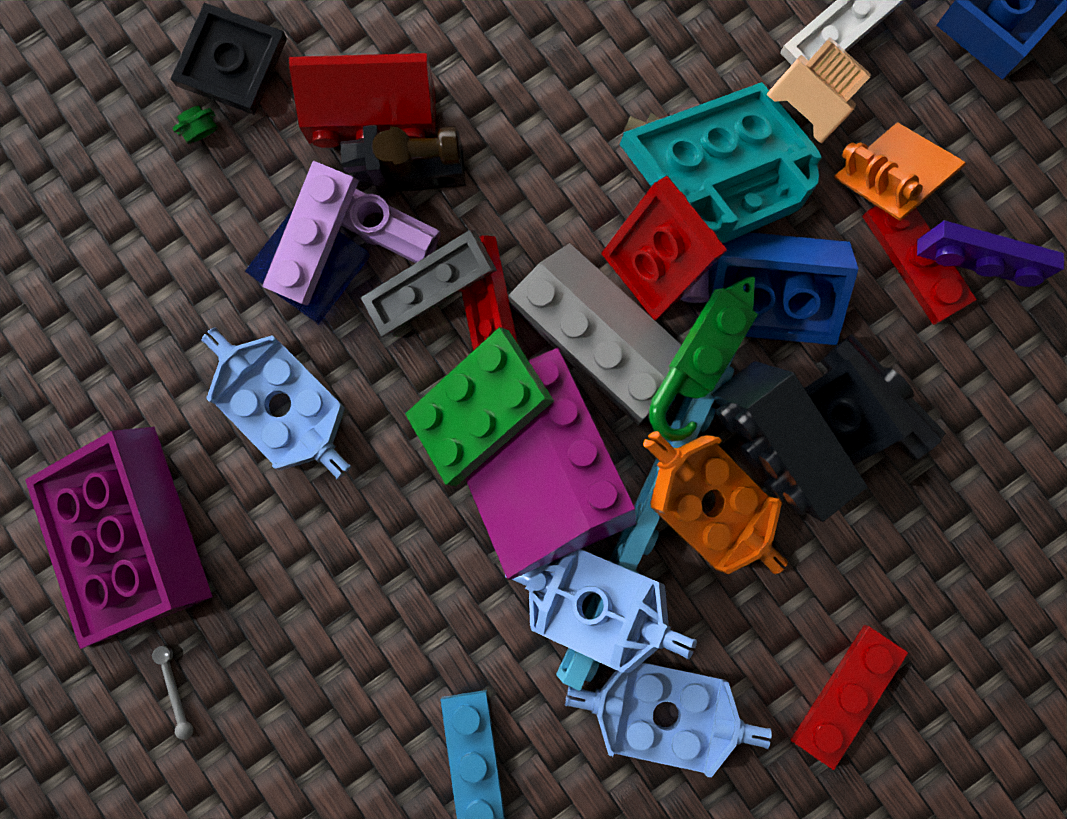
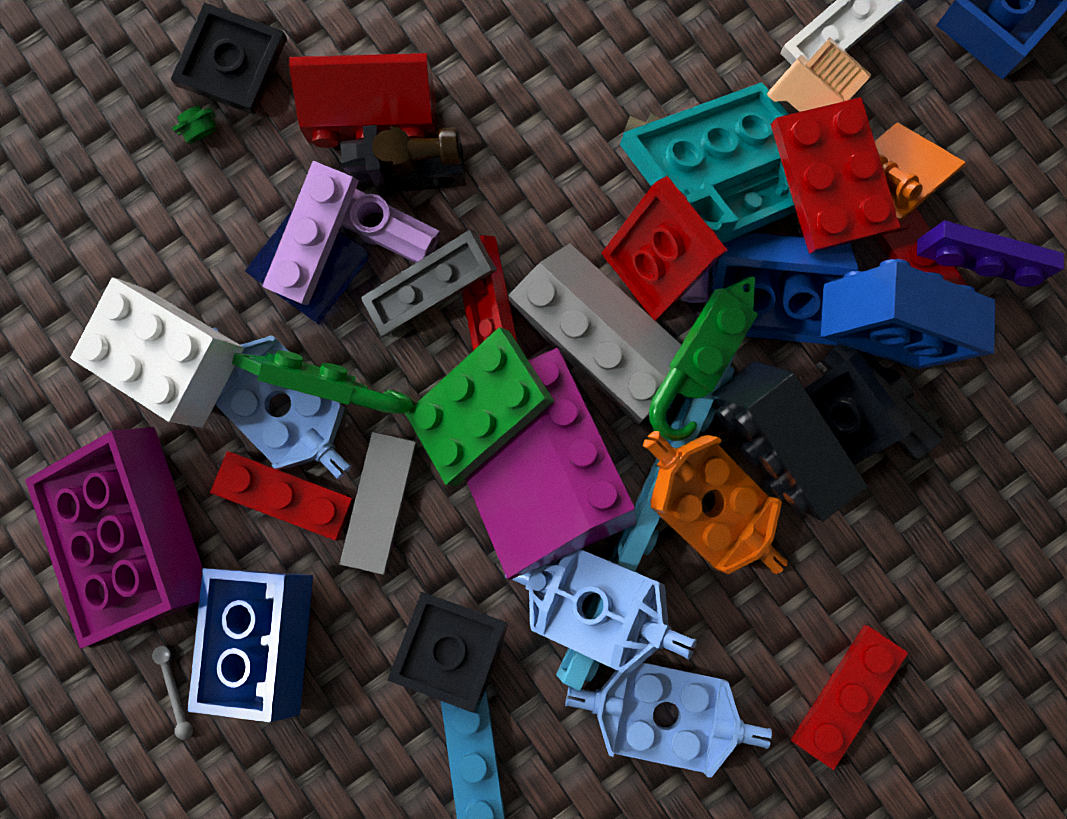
none -> white brick [70,277,244,428]
none -> blue slope [188,568,313,722]
none -> red plate [210,451,355,541]
none -> green plate [232,350,414,414]
none -> light grey tile [340,432,417,575]
none -> black plate [388,592,509,714]
none -> red plate [771,97,901,254]
none -> blue brick [820,259,995,369]

